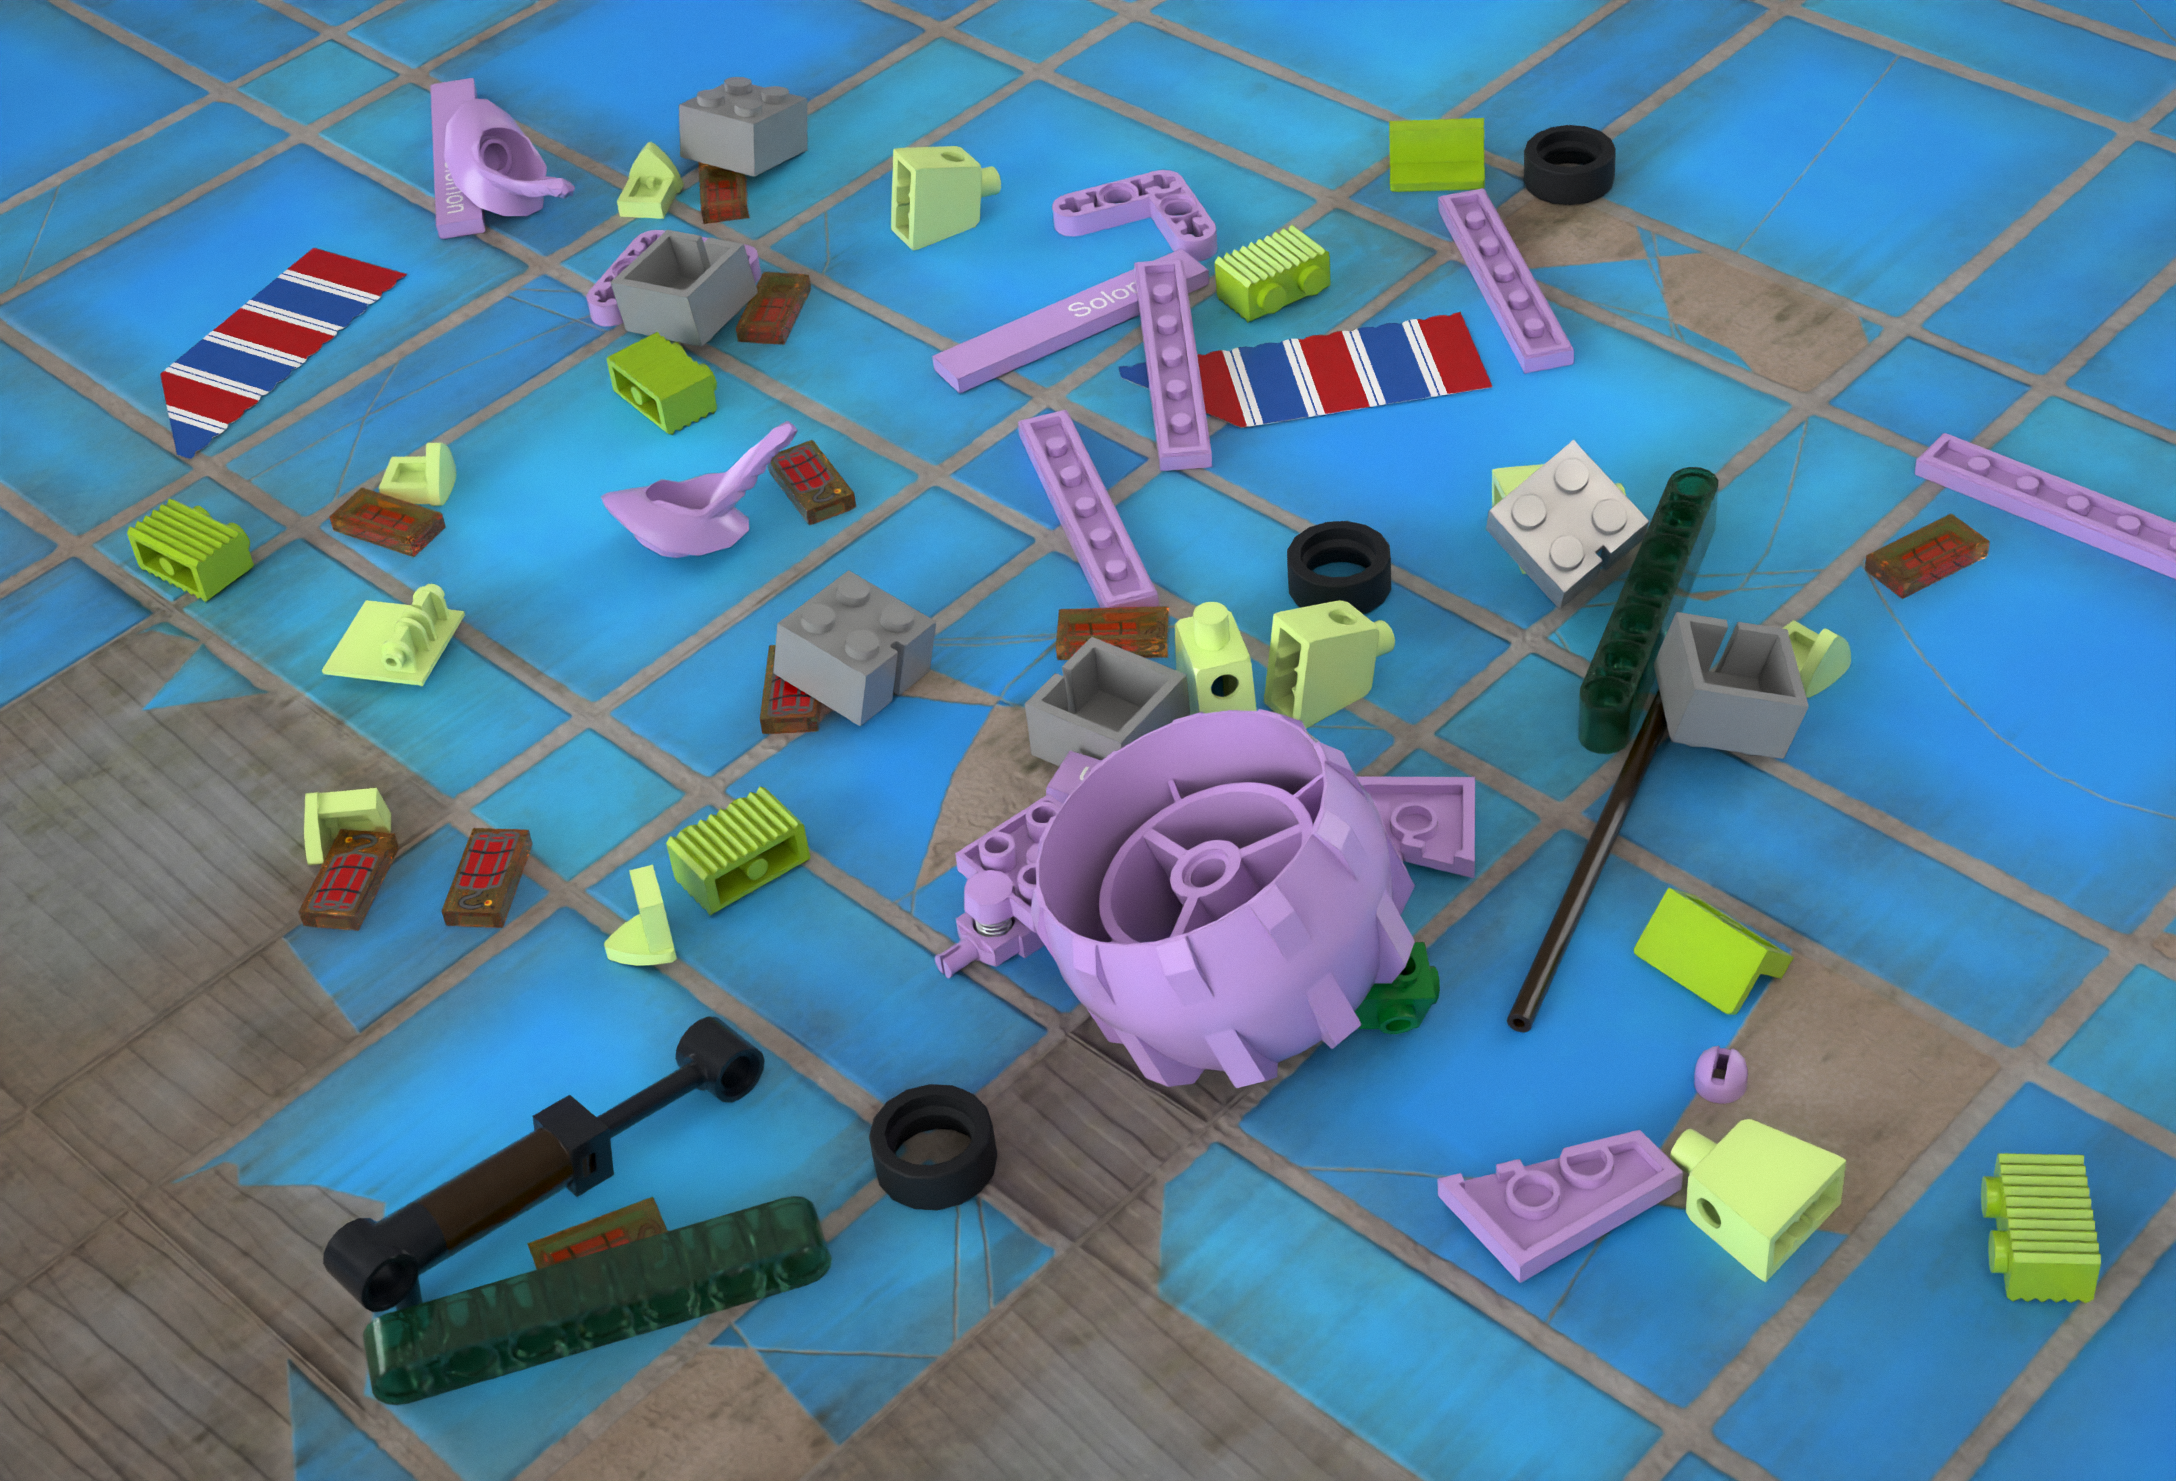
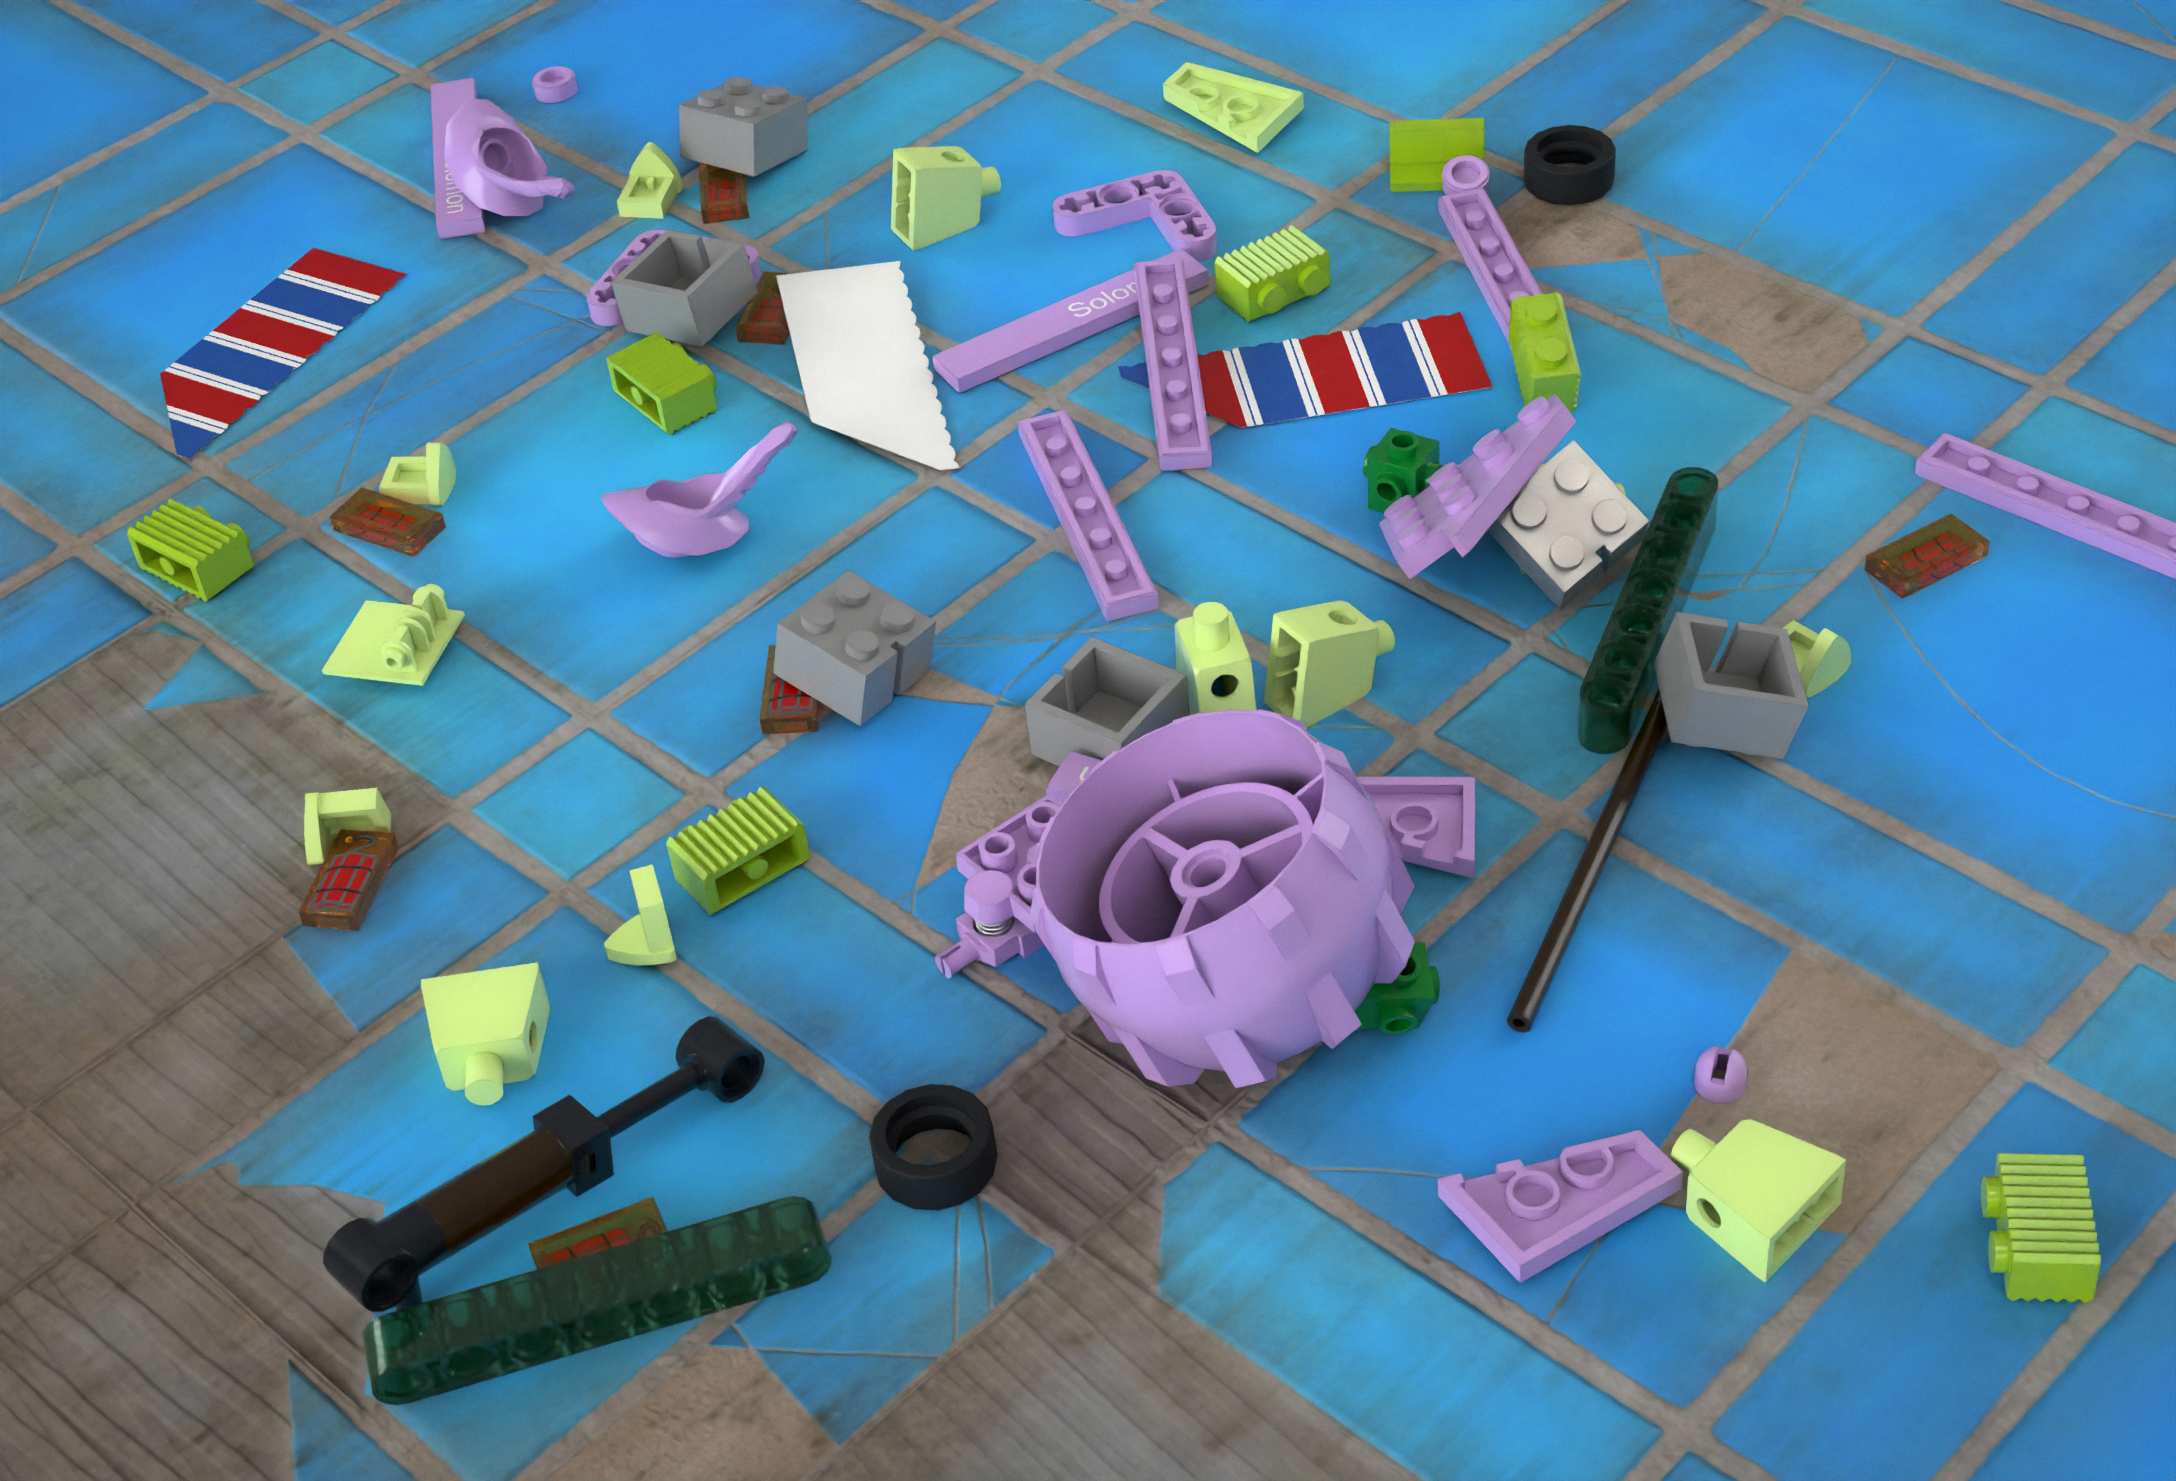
tile [441,828,533,928] -> none
tile [767,440,857,525] -> none
clear orange tile [1056,606,1170,660] -> none
black tyre [1287,521,1391,614] -> none
lime panel [1634,887,1794,1015] -> none
none -> yellowish green torso [421,962,550,1106]
none -> lavender tile [532,66,578,103]
none -> white sticker [776,261,960,470]
none -> yellowish green wing [1163,62,1304,153]
none -> green brick [1363,428,1443,513]
none -> lavender wing [1379,394,1577,579]
none -> lavender tile [1442,155,1490,195]
none -> lime brick [1508,292,1581,412]

